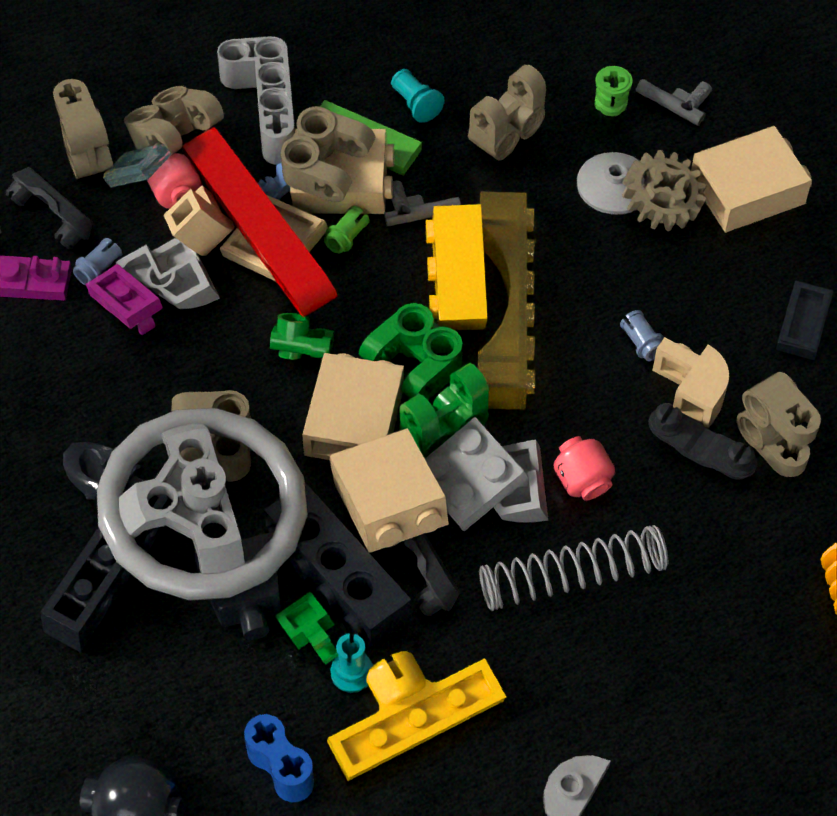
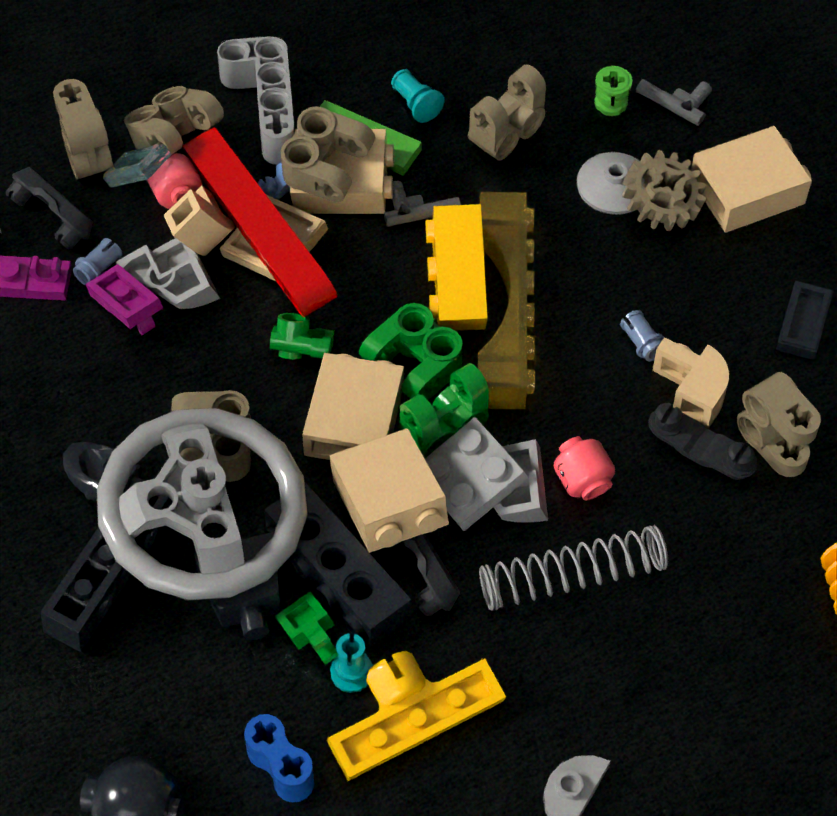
bright green pin [324,206,369,254] -> none

